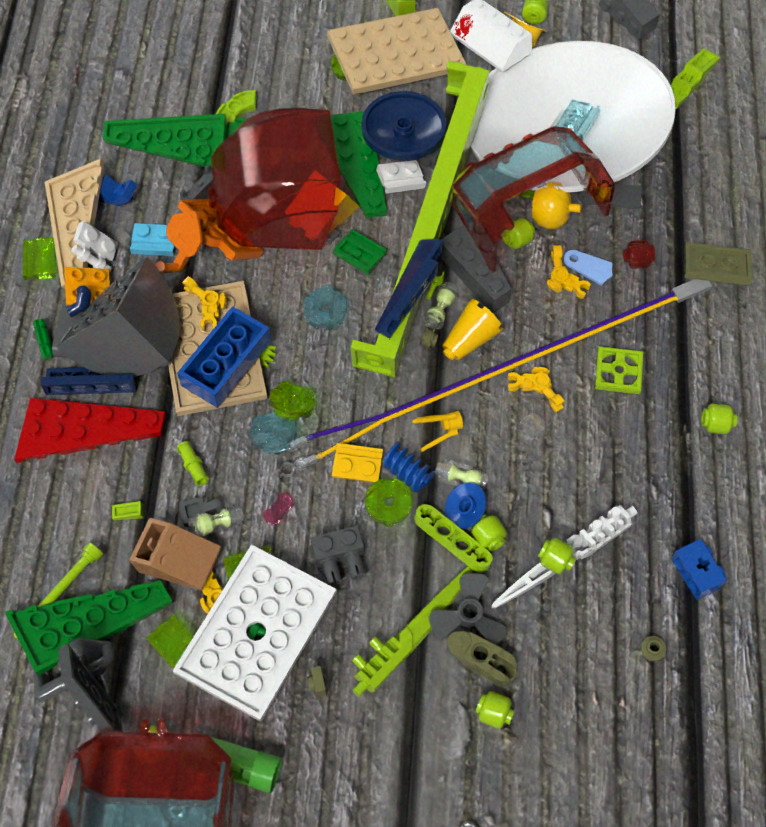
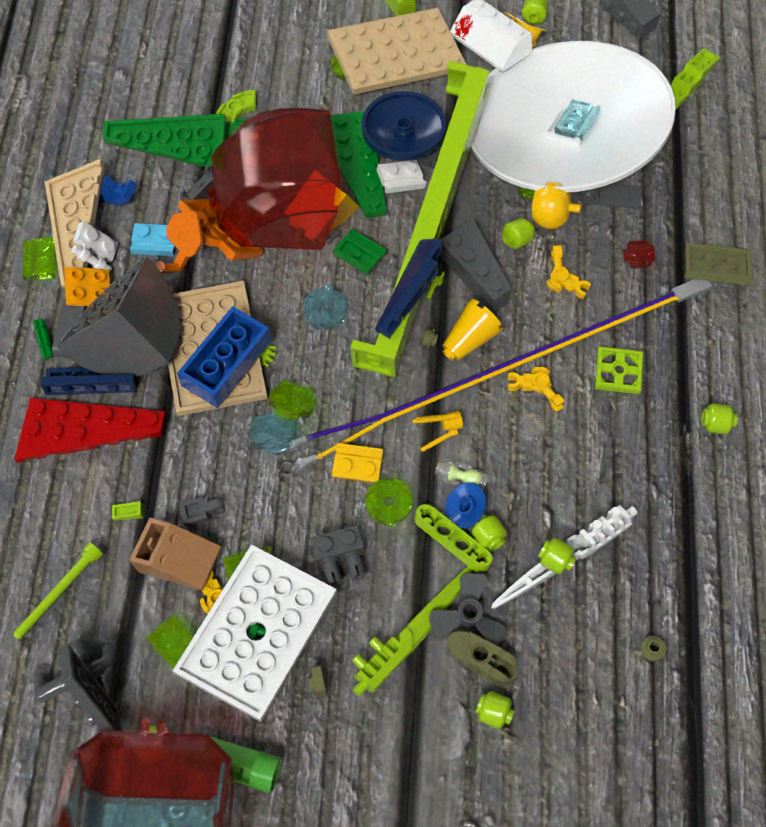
green wing [4,580,173,676] -> none
dark blue arm [66,285,92,317] -> none
lime pin [176,441,209,487] -> none
yellow piece [182,276,227,331] -> none
clear piece [188,504,244,537] -> none
clear pink piece [262,493,294,525] -> none
blue piece [383,442,435,492] -> none
clear piece [423,282,459,329] -> none
windscreen [452,126,616,273] -> none
light blue piece [564,250,612,286] -> none
blue brick [671,539,727,600] -> none

